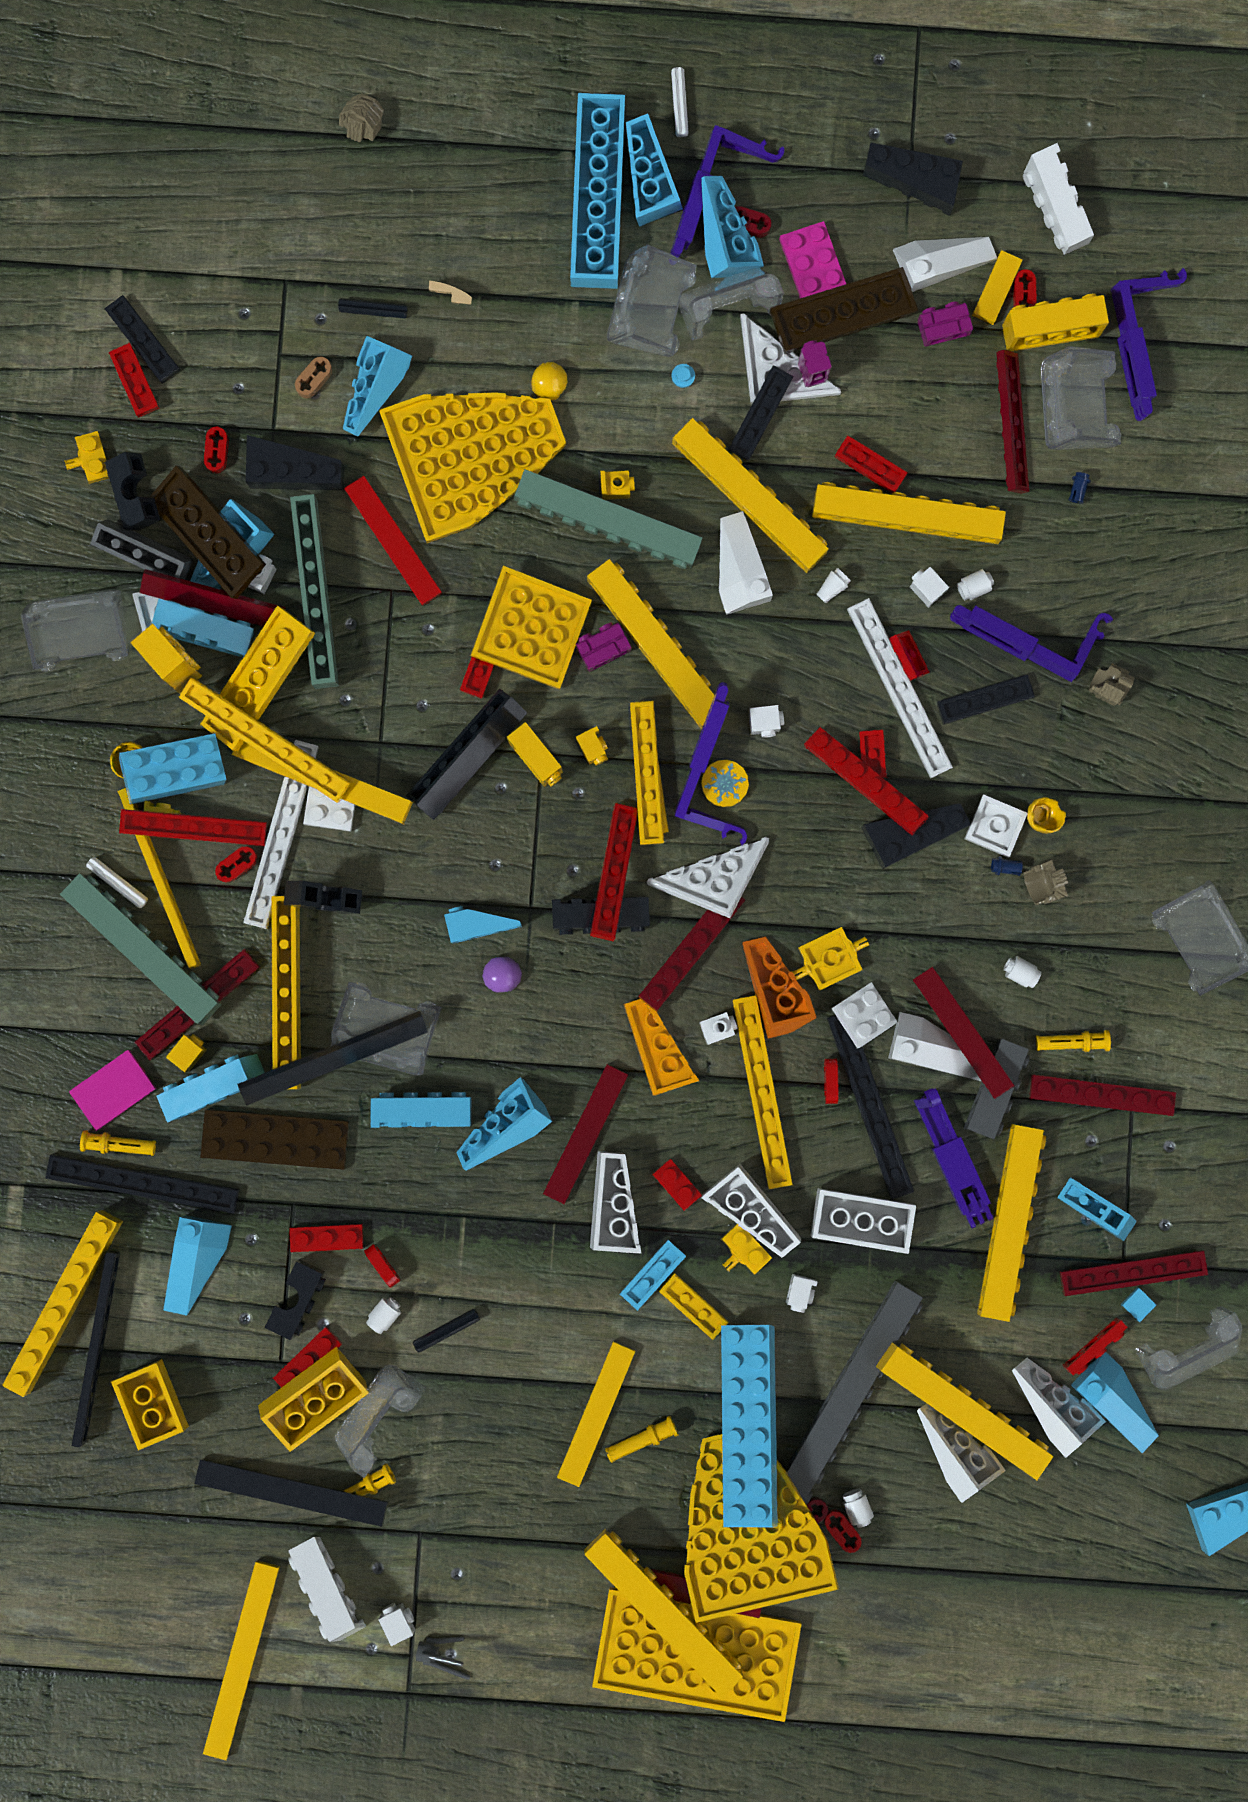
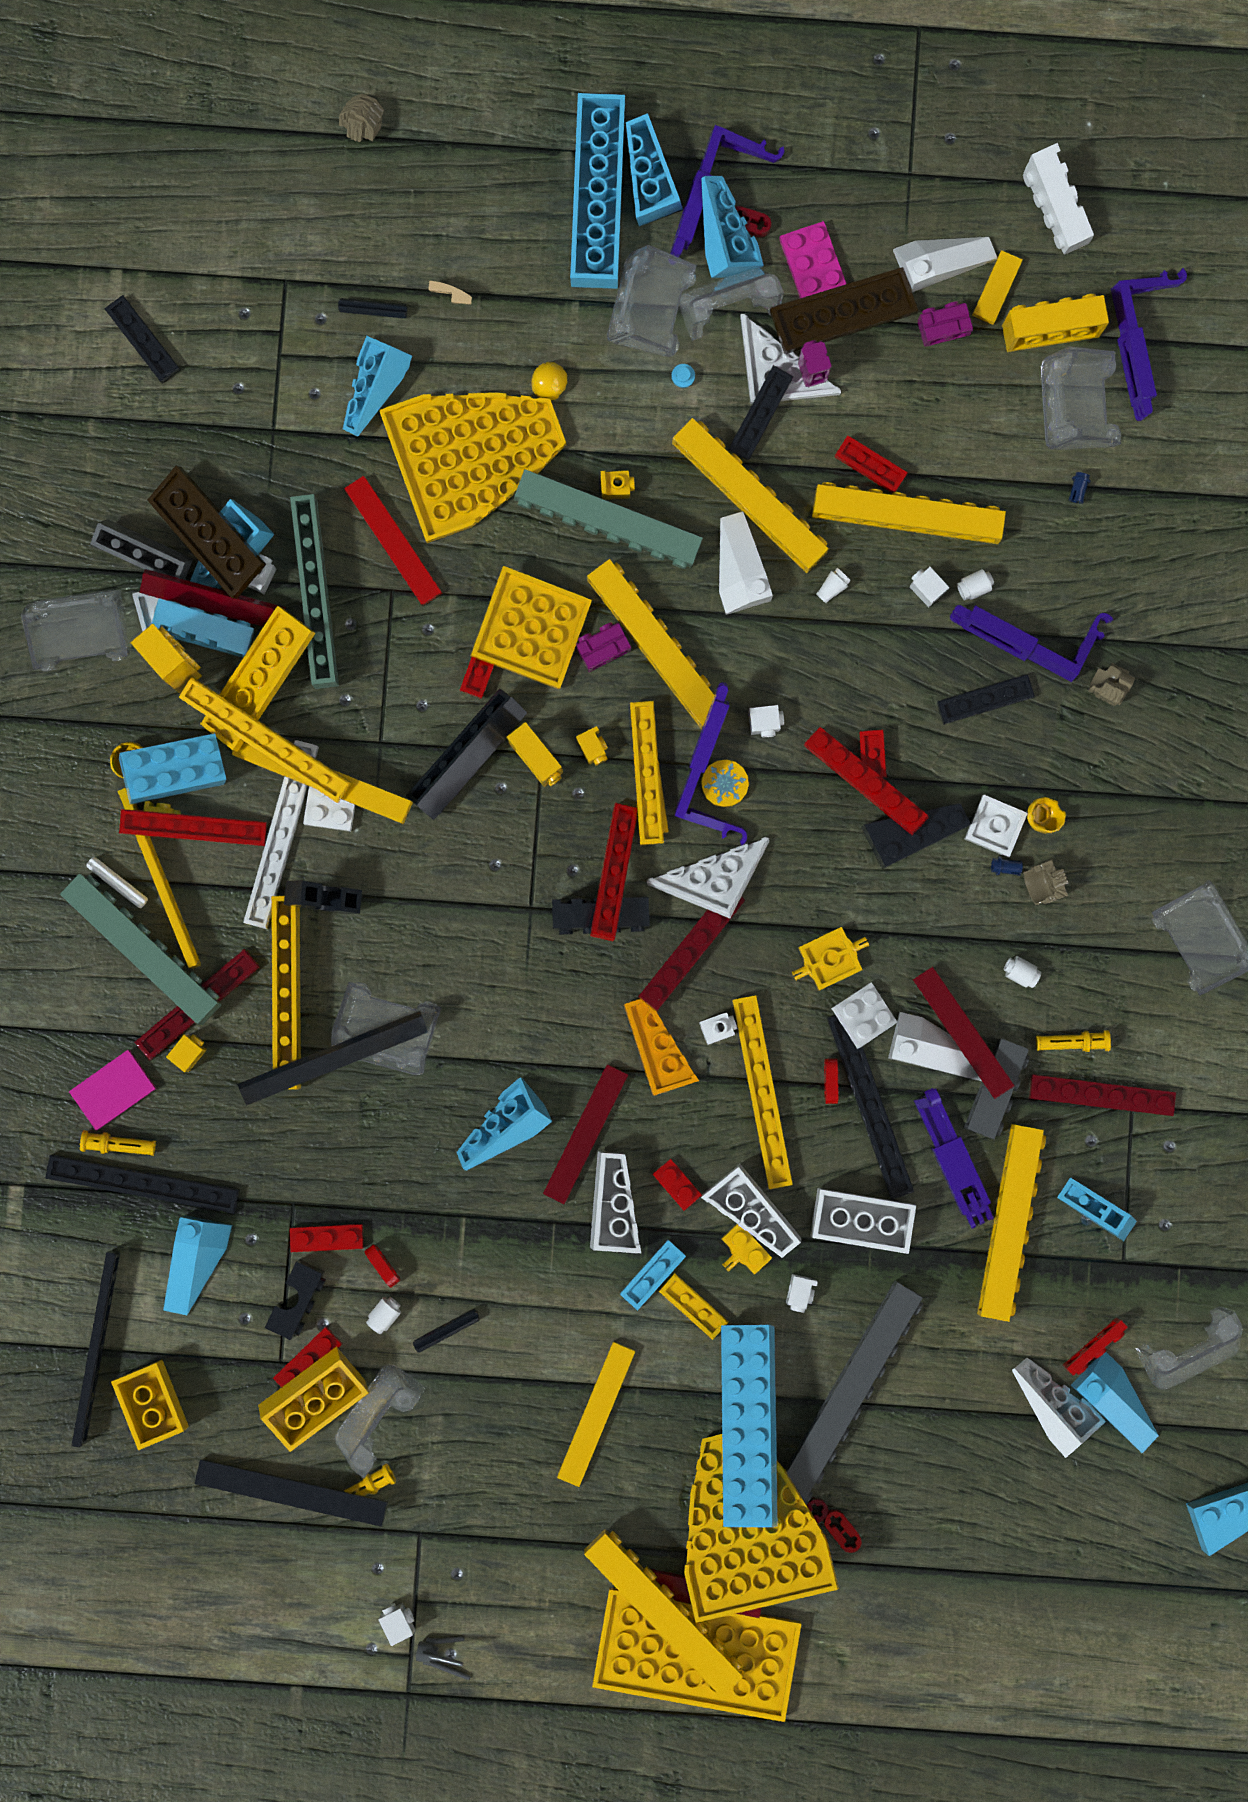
yellow brick [2,1210,123,1397] -> none
yellow plate [64,431,109,484] -> none
black arch [105,452,161,531] -> none
red plate [108,343,160,418] -> none
medium azure wedge [156,1054,265,1122] -> none
dark brown plate [200,1109,349,1170] -> none
yellow tile [203,1560,280,1760] -> none
red beam [204,427,229,474] -> none
red beam [215,846,257,883] -> none
black wedge [245,435,345,490] -> none
white wedge [288,1537,366,1642] -> none
medium nougat beam [295,357,332,398] -> none
medium azure wedge [371,1092,471,1128] -> none
medium azure slope [444,906,522,944] -> none
medium lavender hair [482,957,522,992] -> none
yellow pin [605,1415,679,1463] -> none
white axle [671,67,688,137] -> none
orange wedge [742,937,816,1039] -> none
white brick [843,1489,874,1528] -> none
white tile [847,598,953,779] -> none
black wedge [863,142,963,216] -> none
yellow brick [876,1342,1054,1480] -> none
red plate [889,630,930,681] -> none
white wedge [917,1404,1006,1503] -> none
dark red plate [996,350,1029,494] -> none
red beam [1013,269,1037,307] -> none
dark red plate [1060,1250,1208,1296] -> none
medium azure tile [1121,1287,1156,1322] -> none

